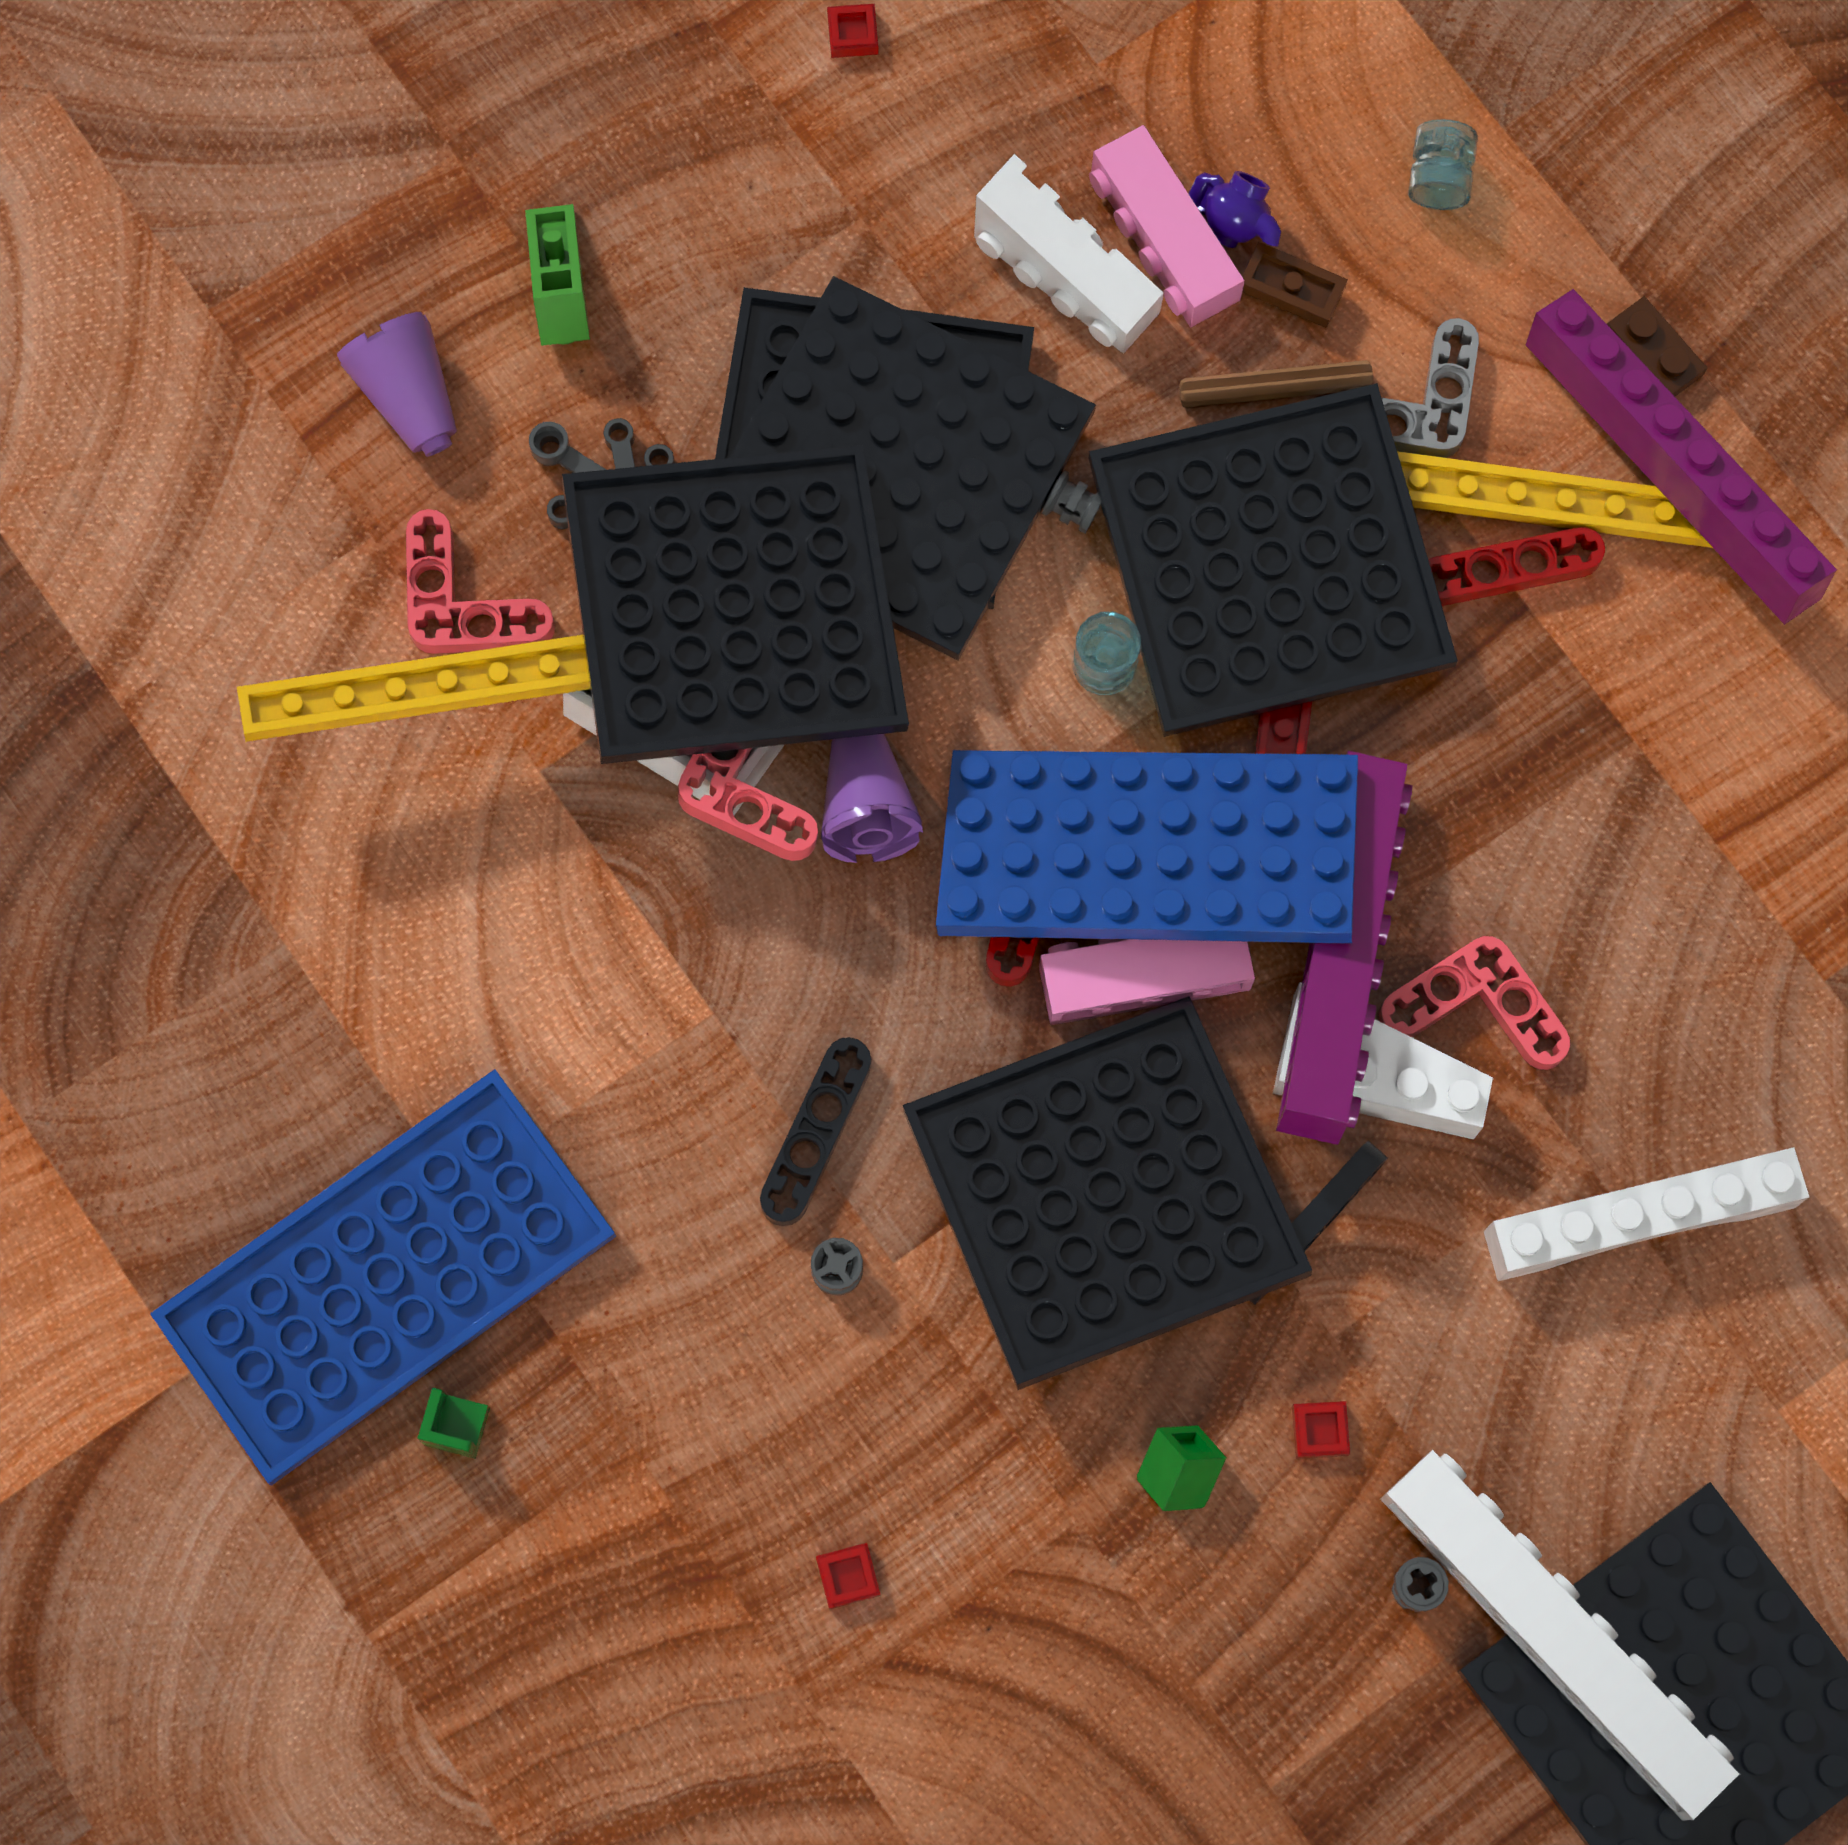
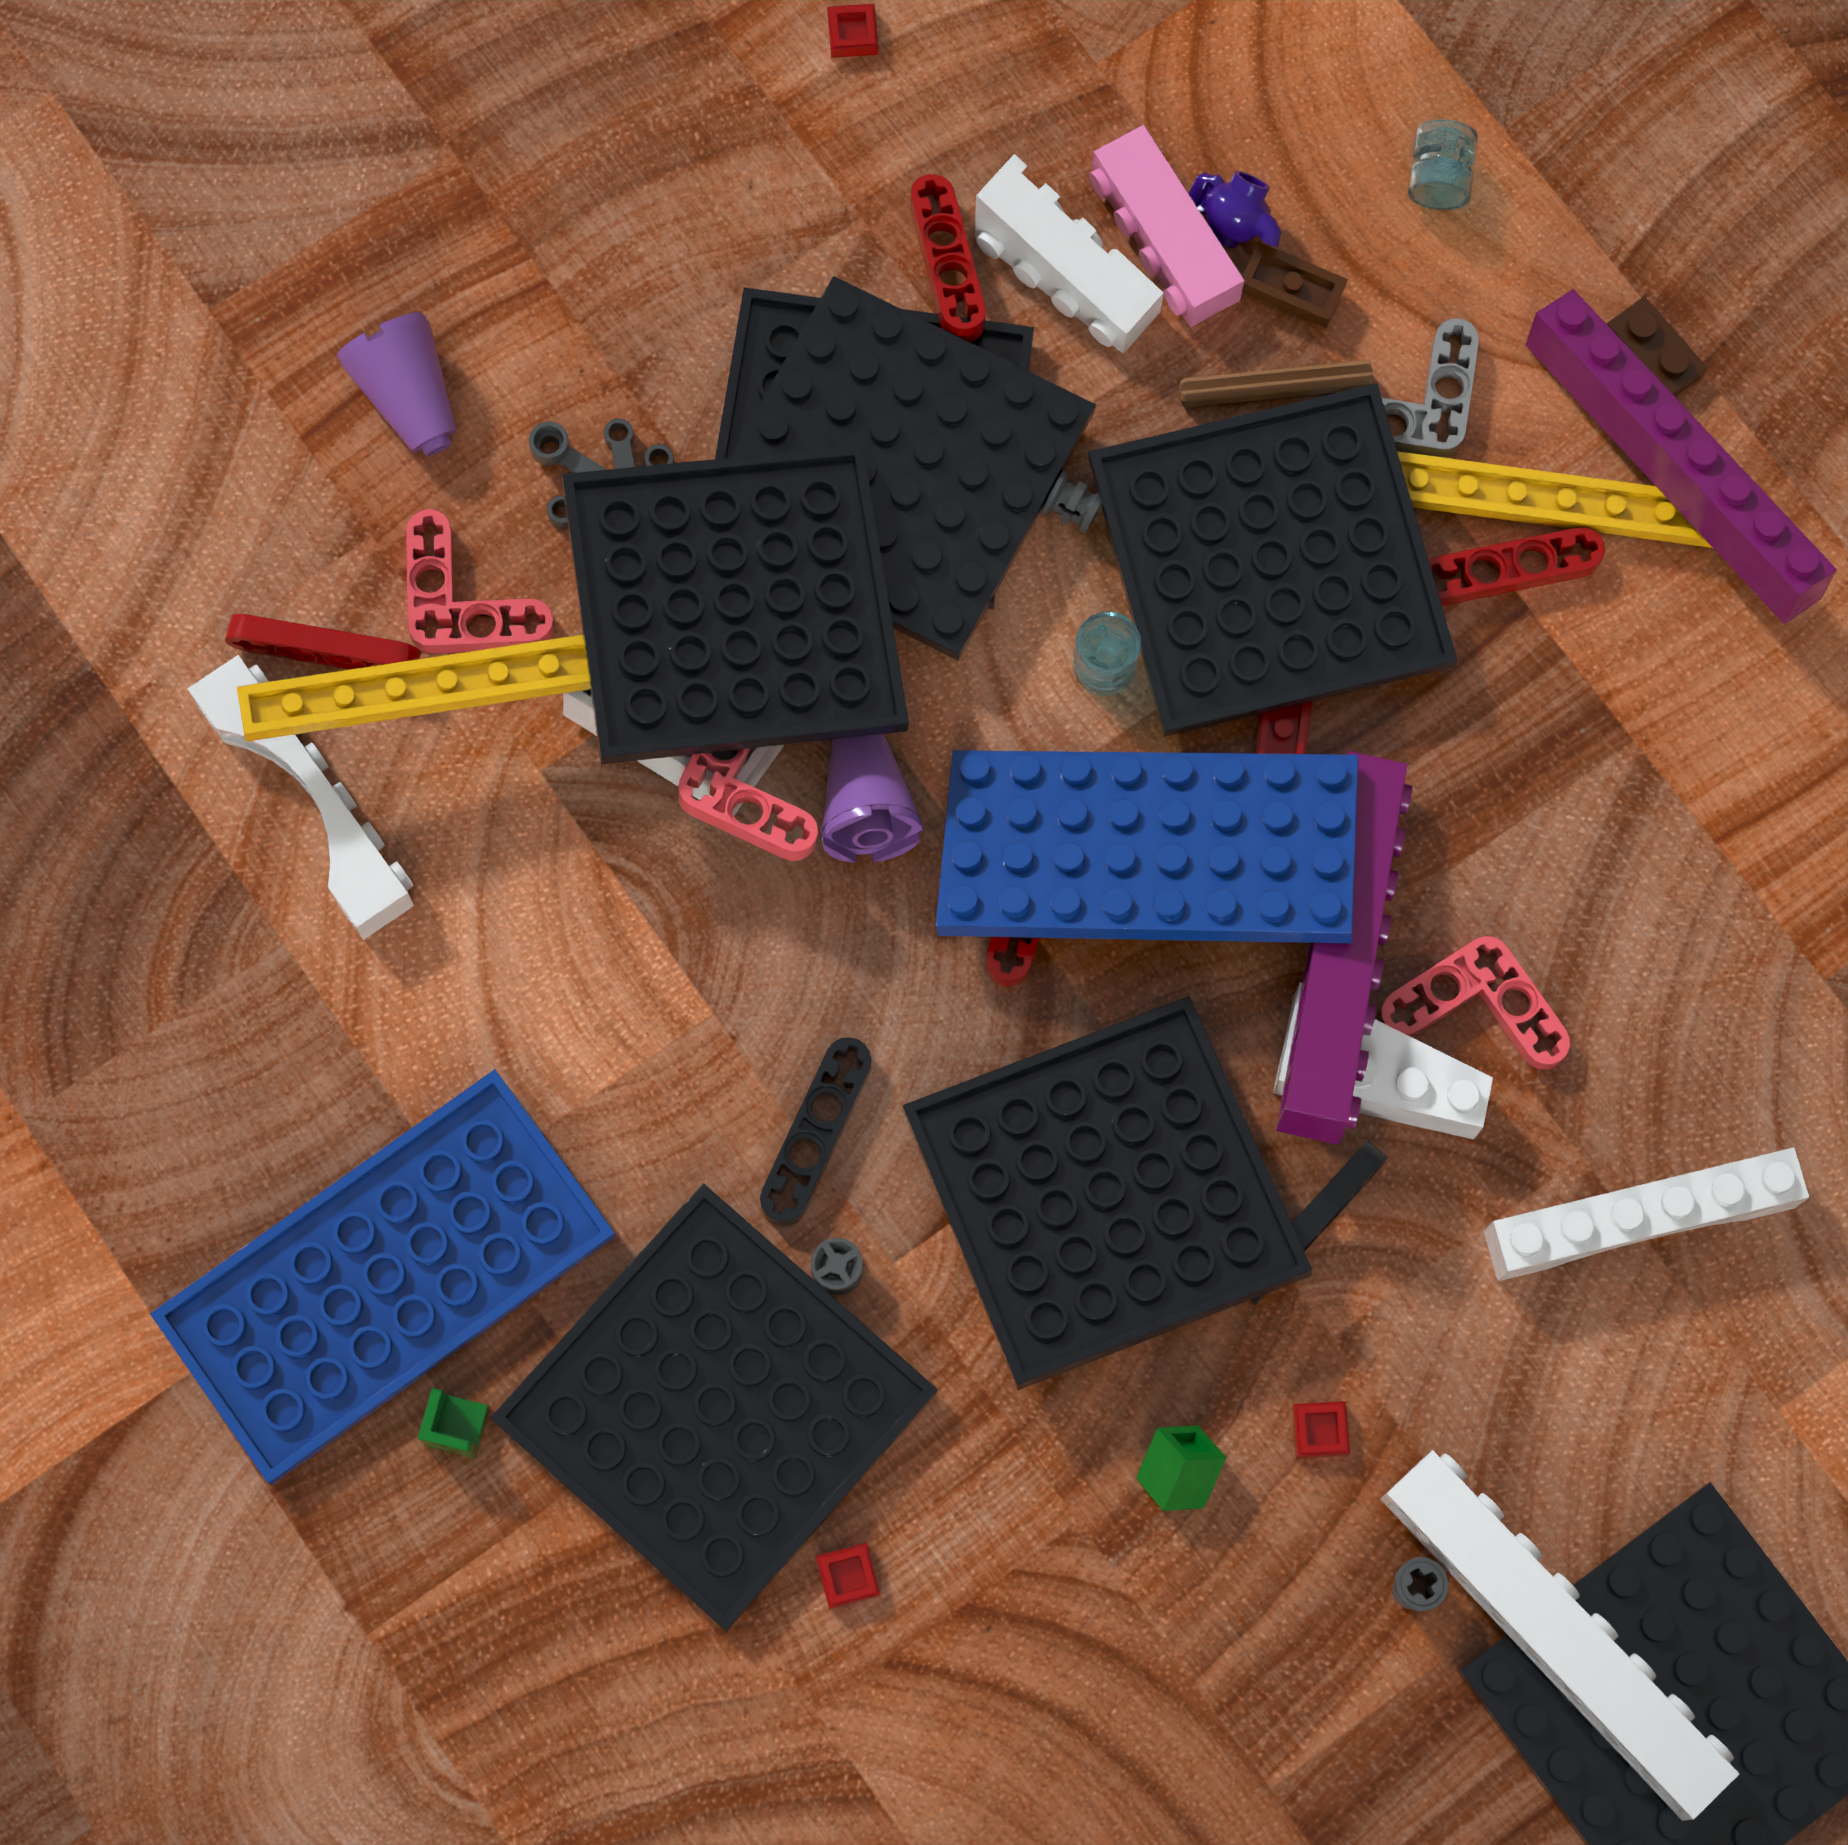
bright green slope [525,204,590,346] -> none
bright pink brick [1039,939,1255,1026] -> none
none -> white arch [187,655,414,940]
none -> red beam [225,614,421,670]
none -> black plate [490,1183,938,1632]
none -> red beam [910,174,986,342]

